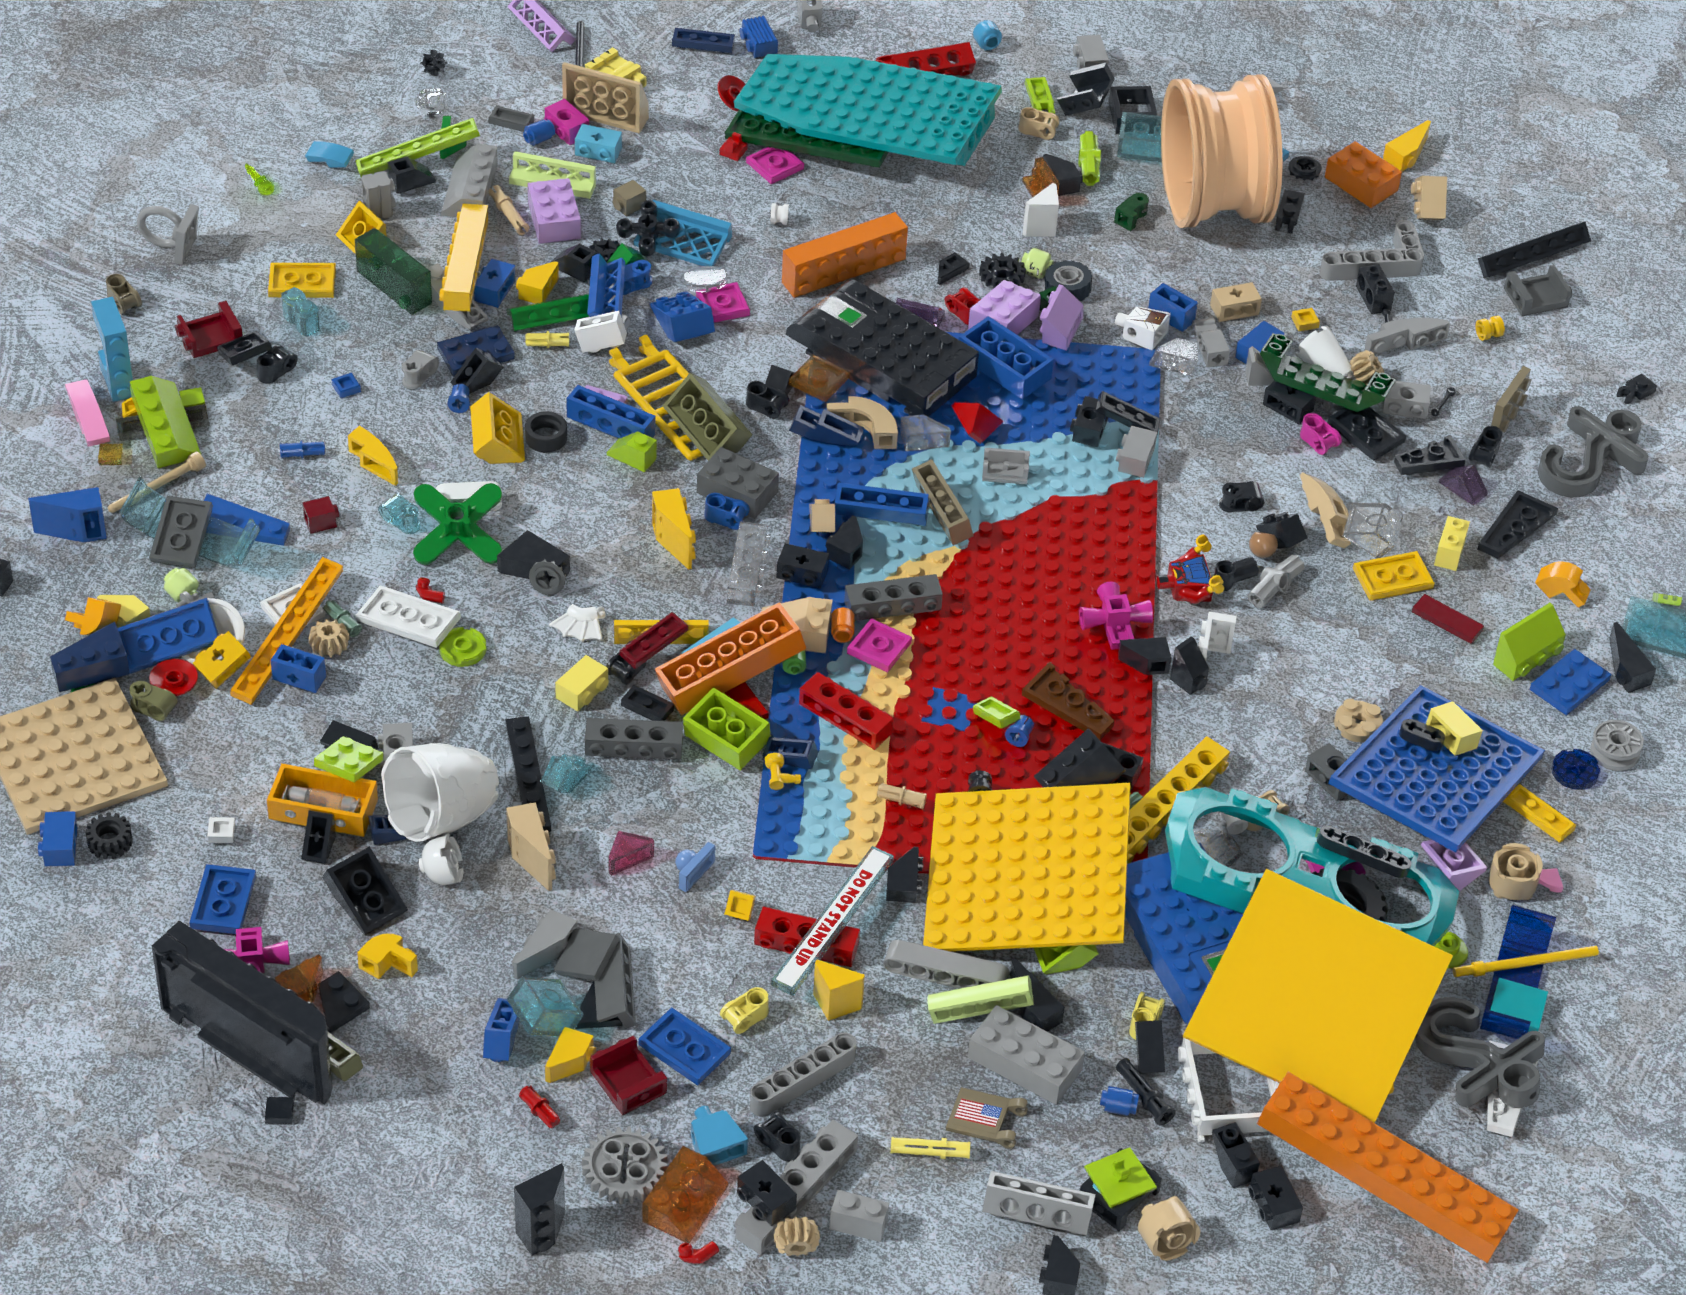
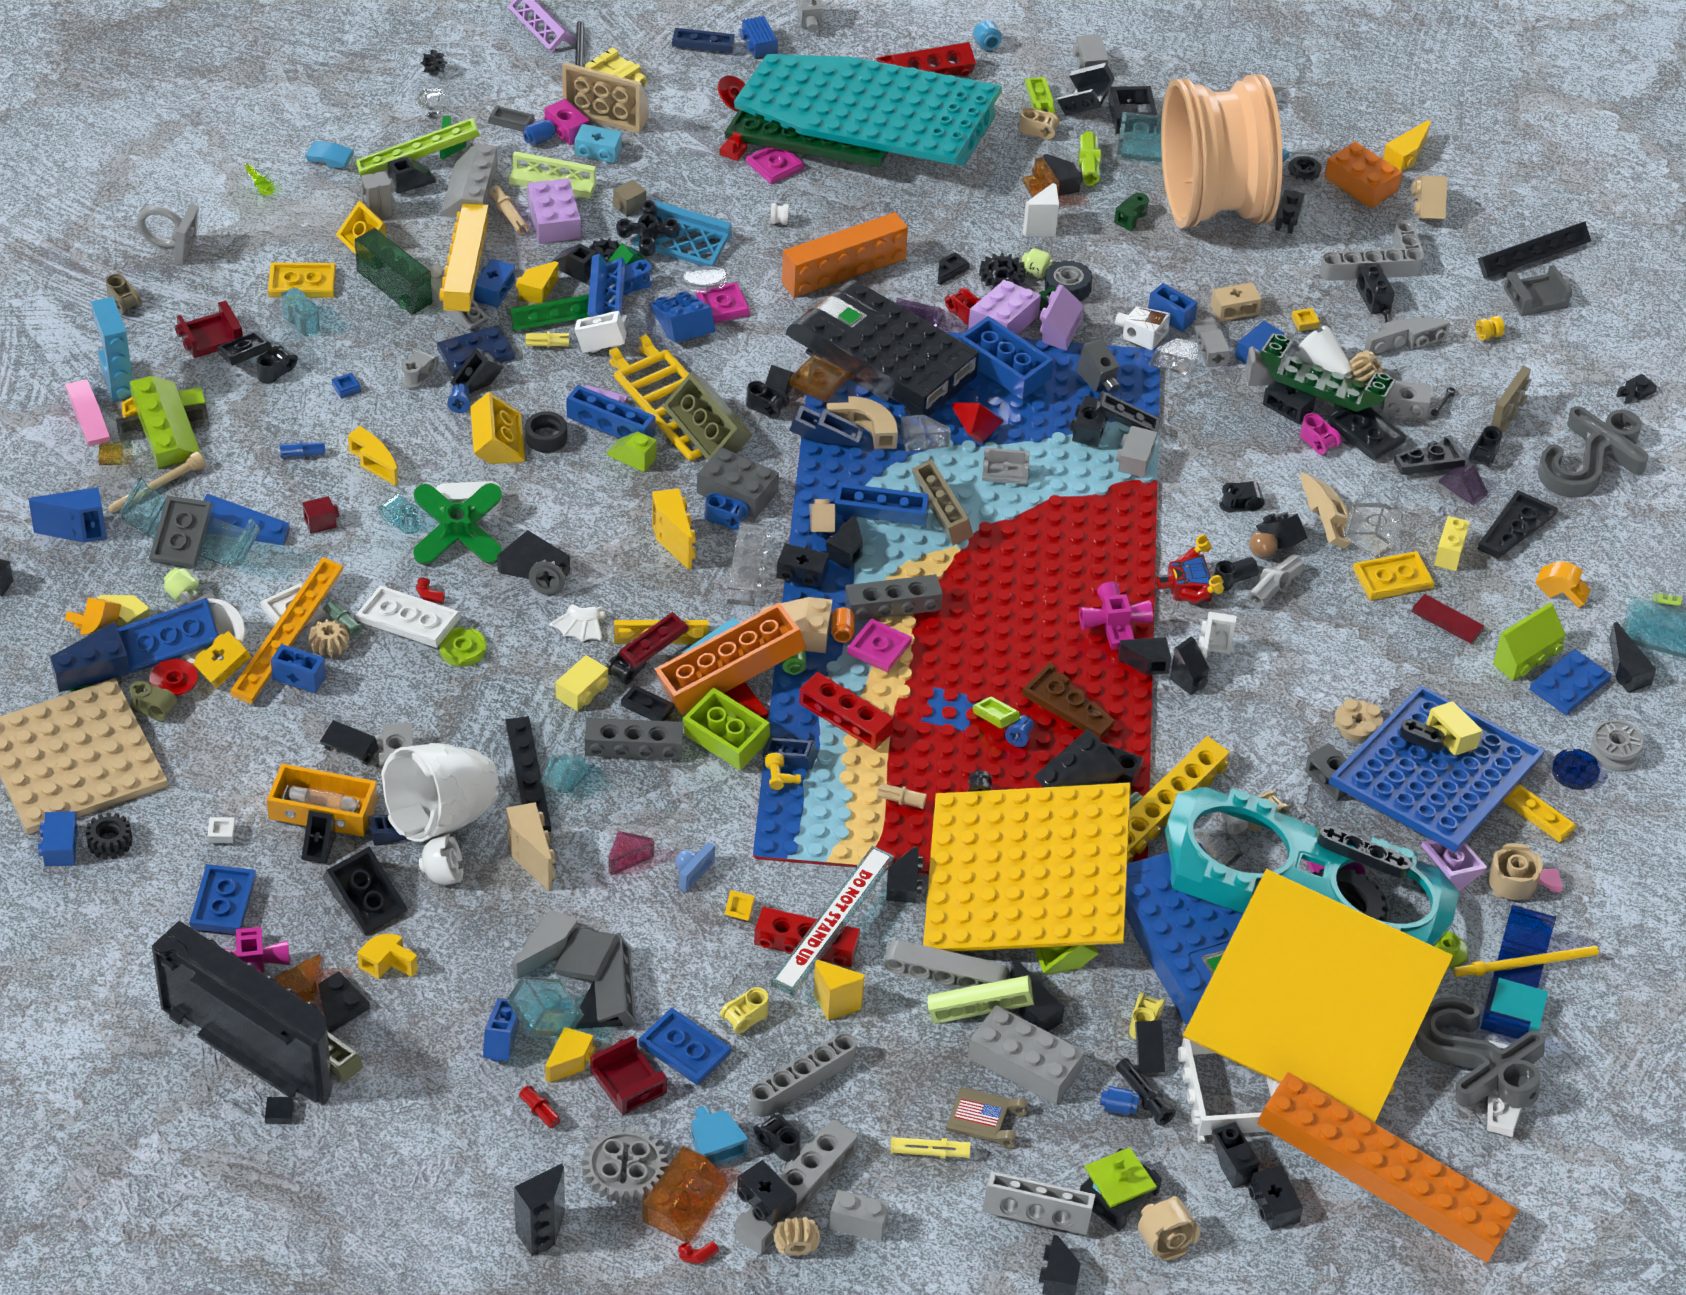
lime plate [314,736,383,782] -> none
none -> dark grey torso [1076,338,1120,394]

